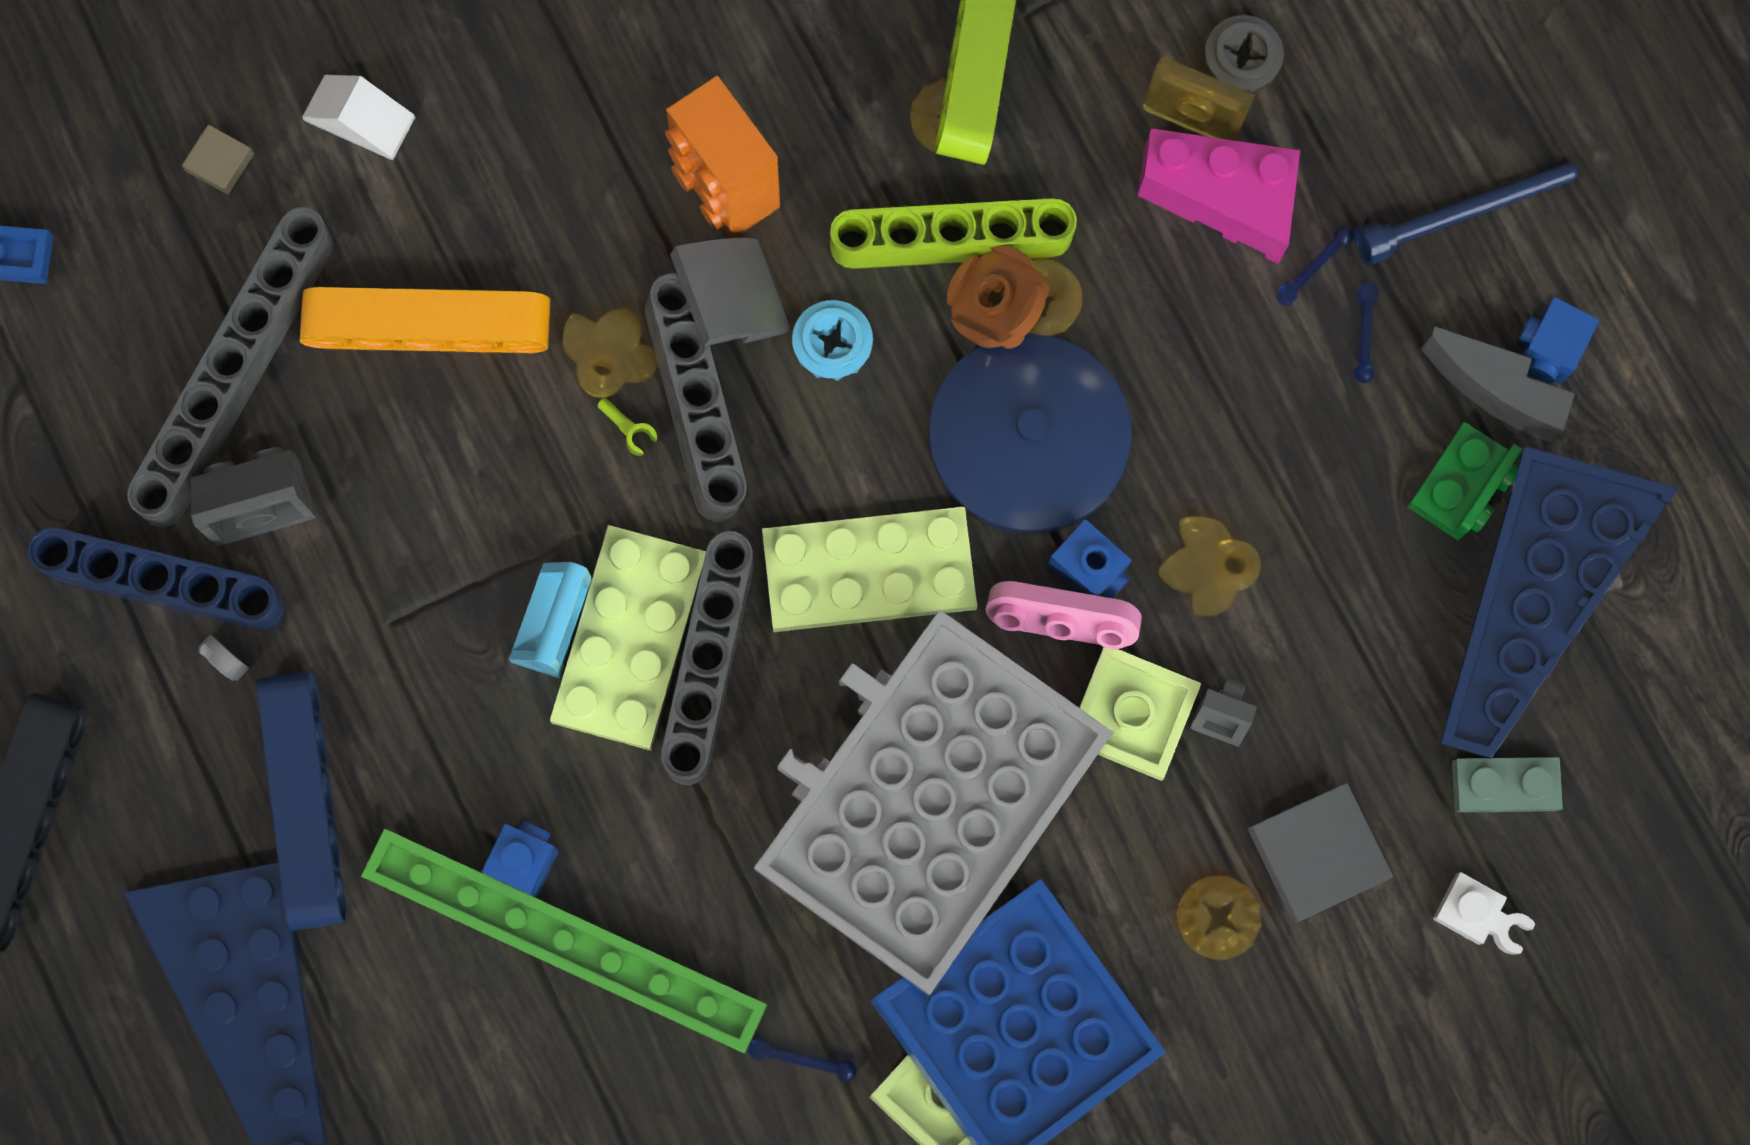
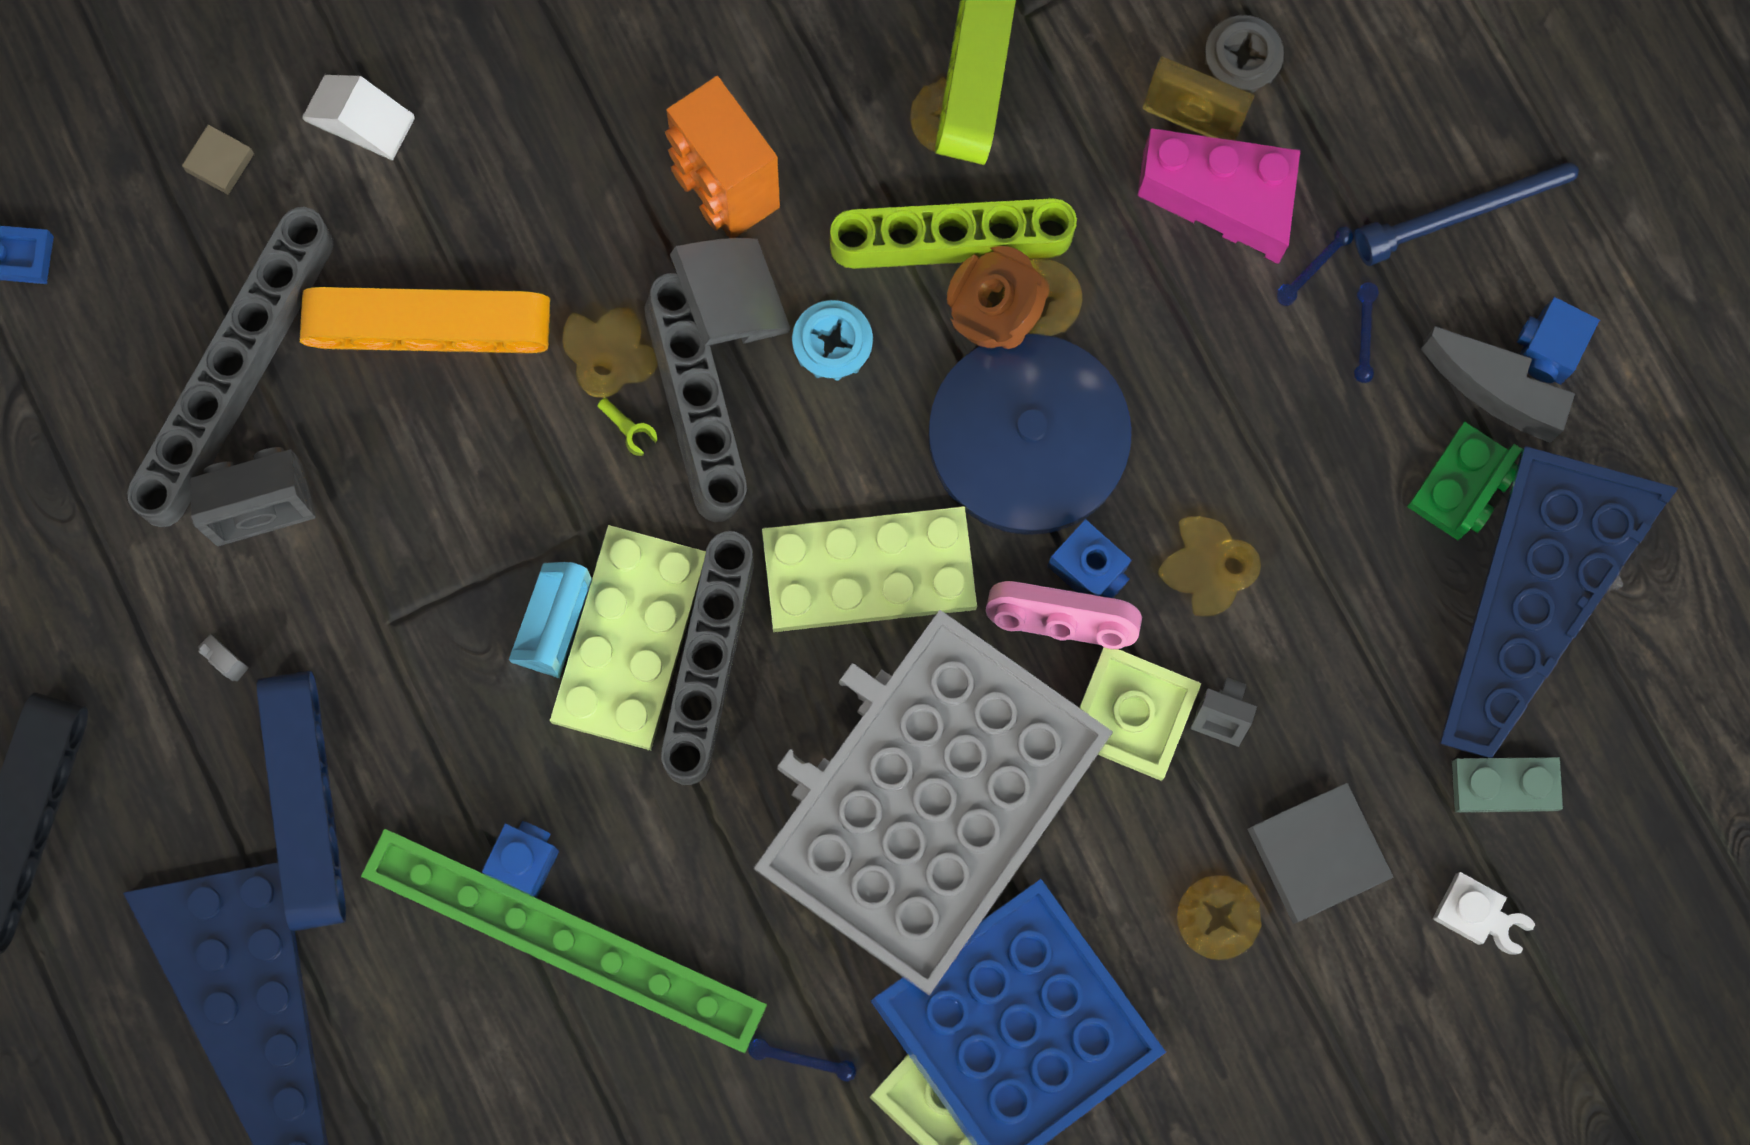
dark blue beam [28,528,286,631] -> none

